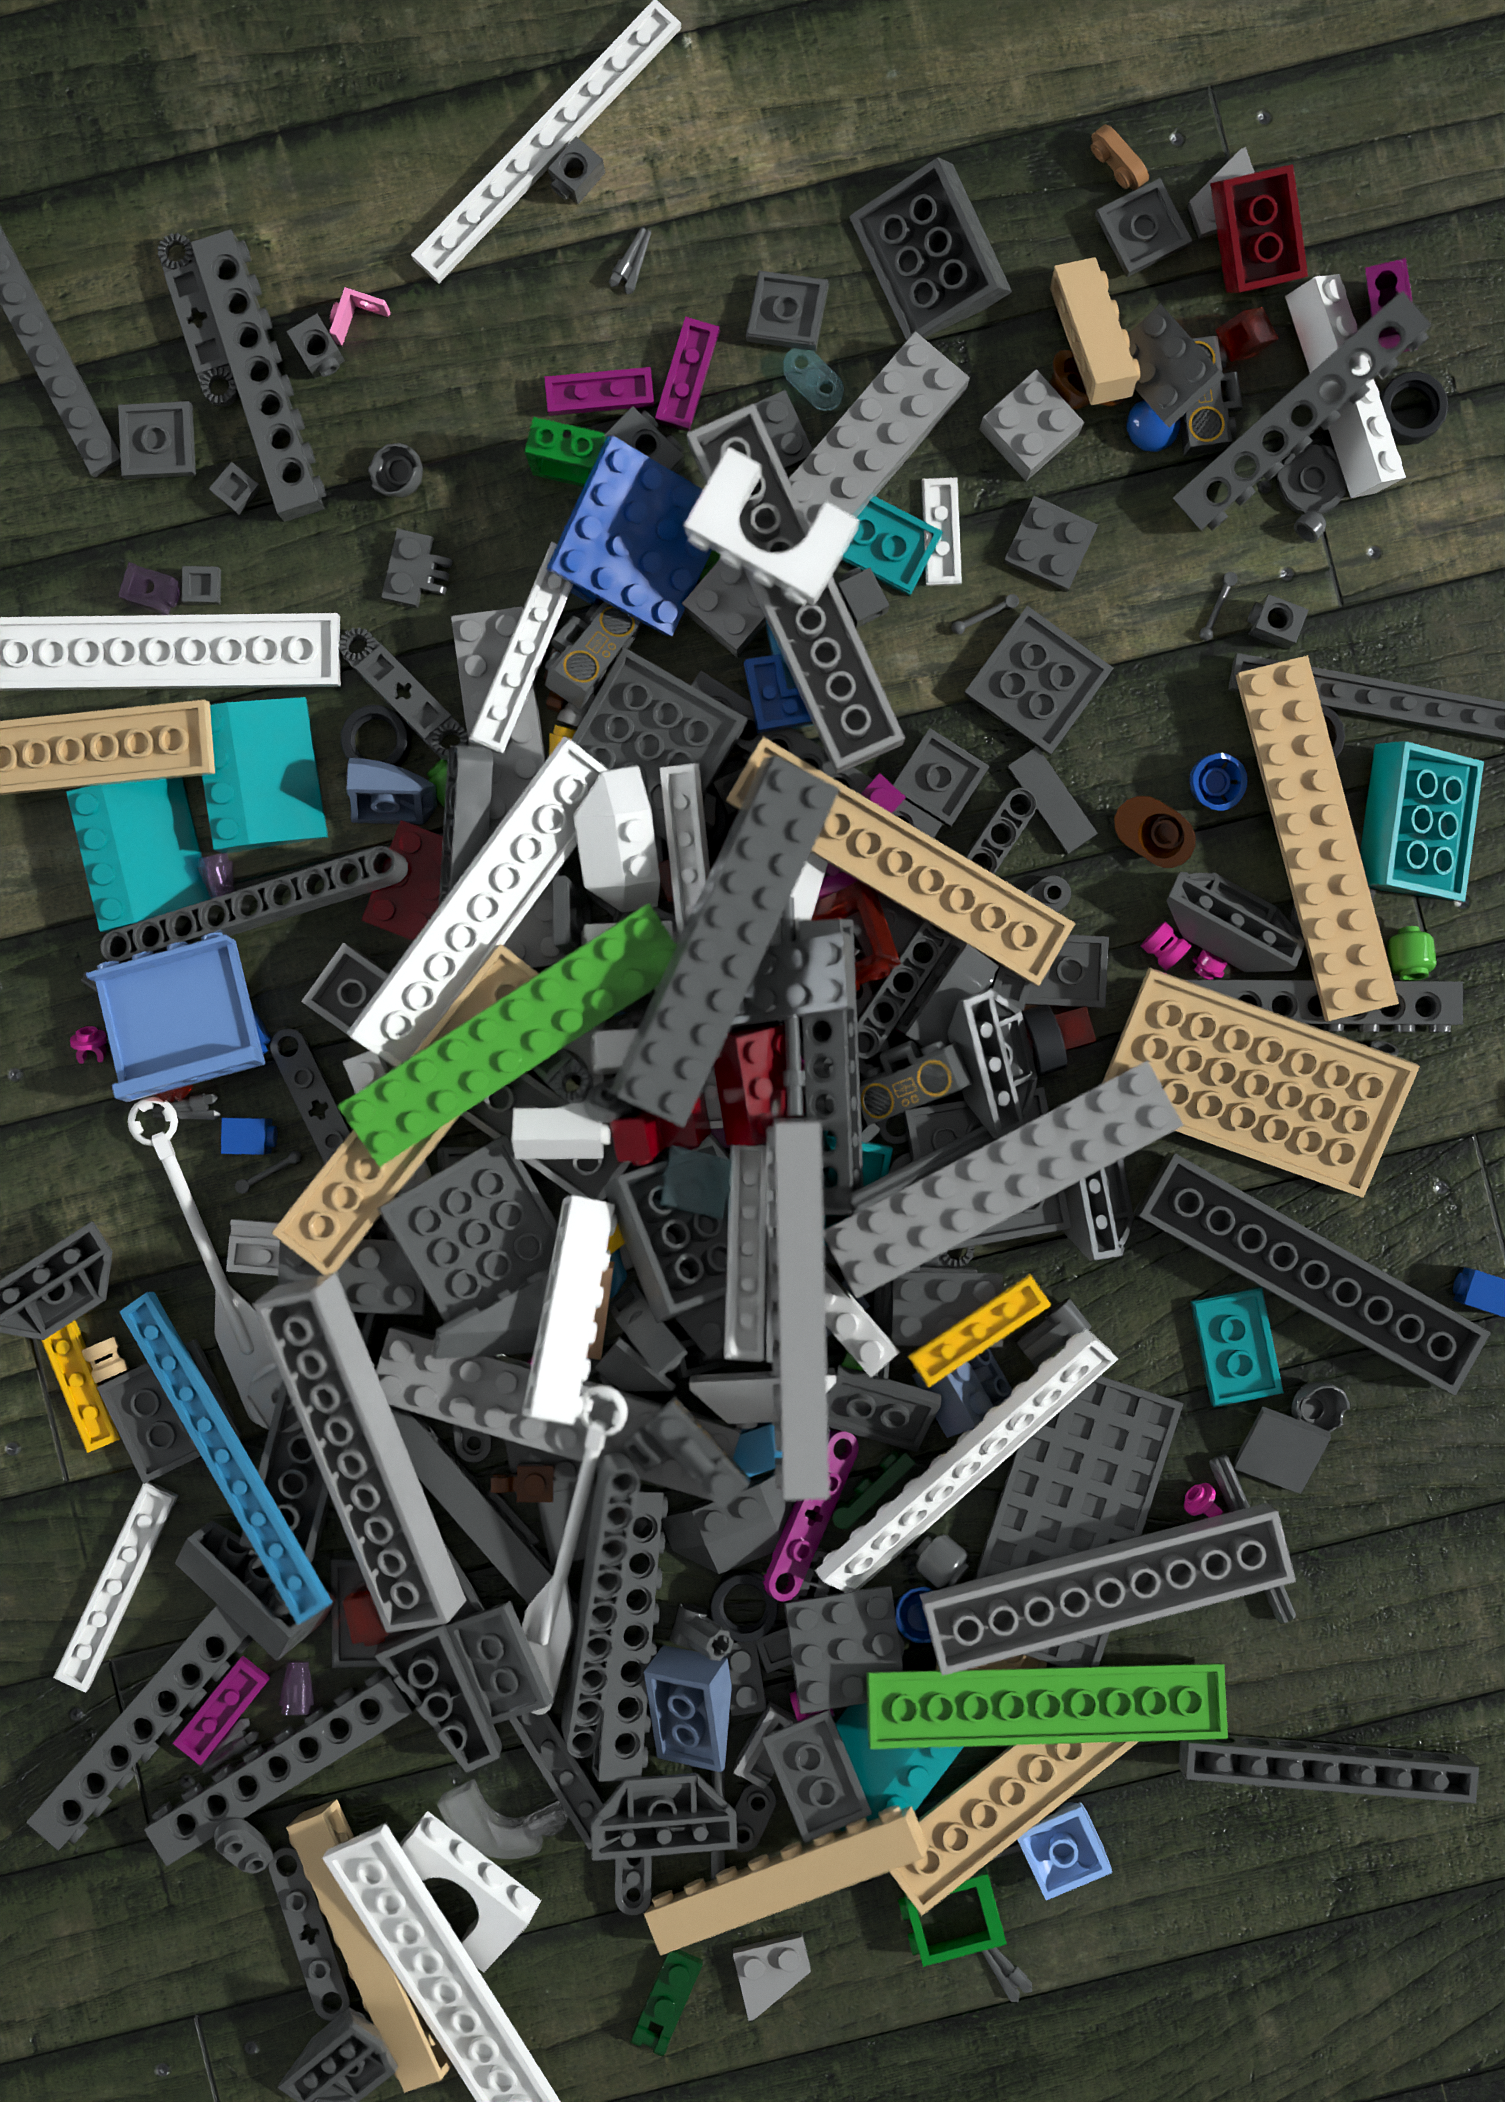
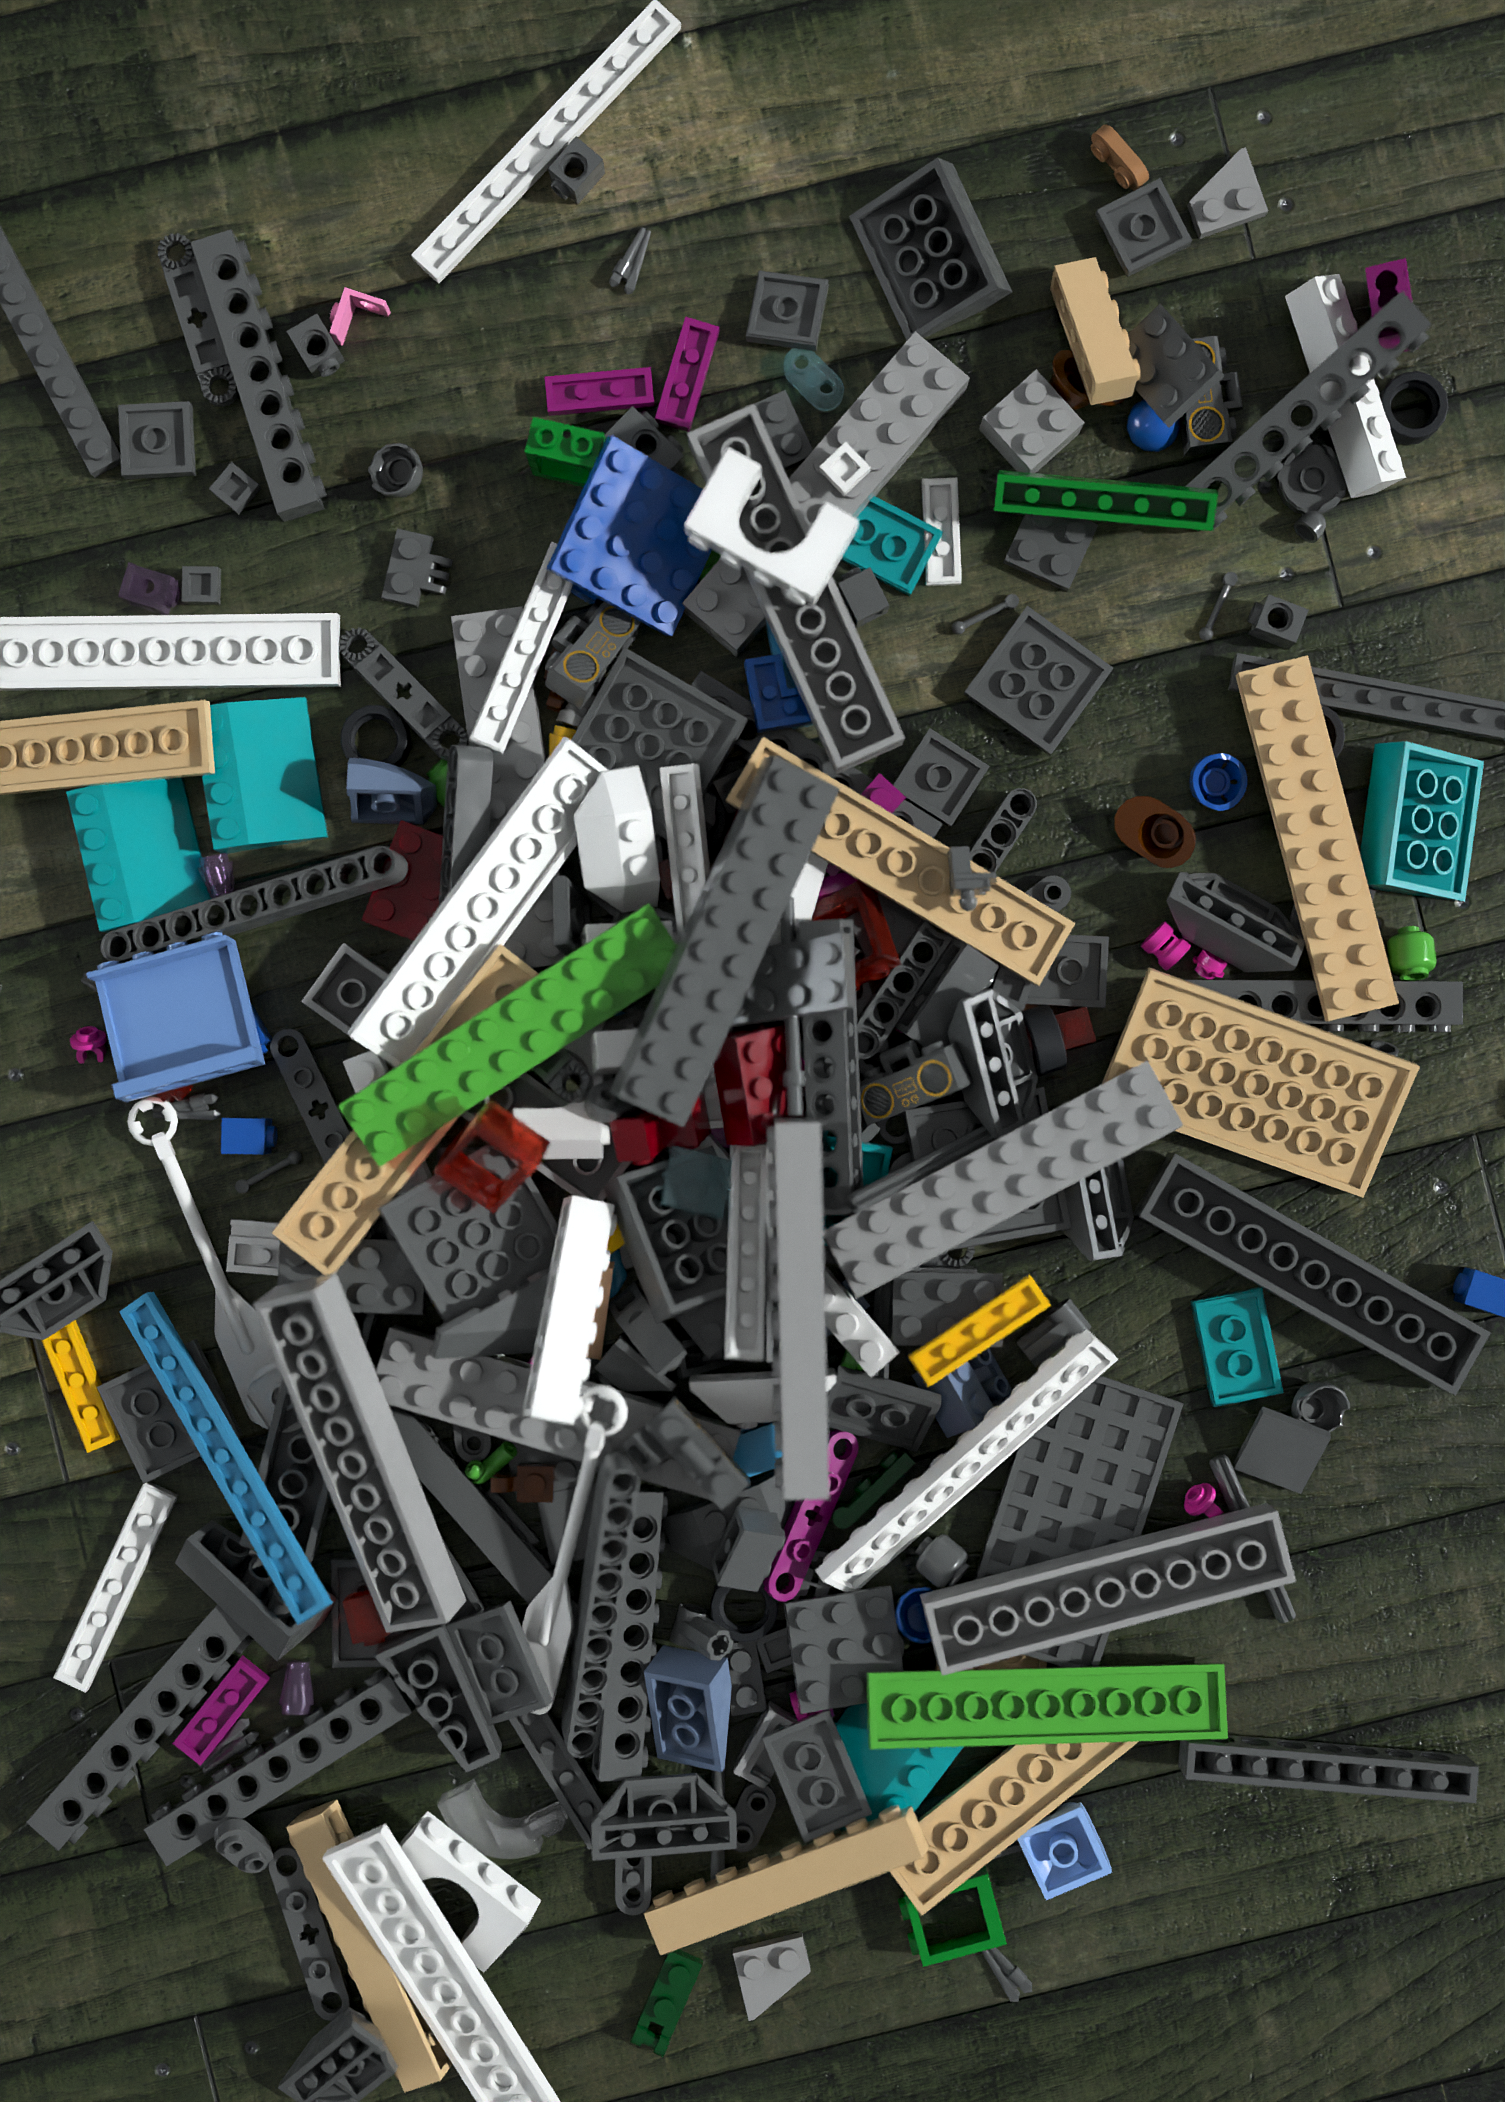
tan wheel [81,1336,129,1384] -> none
dark grey tile [1007,746,1098,854] -> none
dark red brick [1210,164,1308,294] -> none
clear red brick [1215,307,1279,362] -> none
none -> clear red window [433,1099,550,1214]
none -> bright green arm [465,1441,517,1484]
none -> dark grey brick [711,1506,785,1592]
none -> white plate [819,442,871,496]
none -> dark grey piece [948,846,997,912]
none -> green brick [994,470,1218,531]

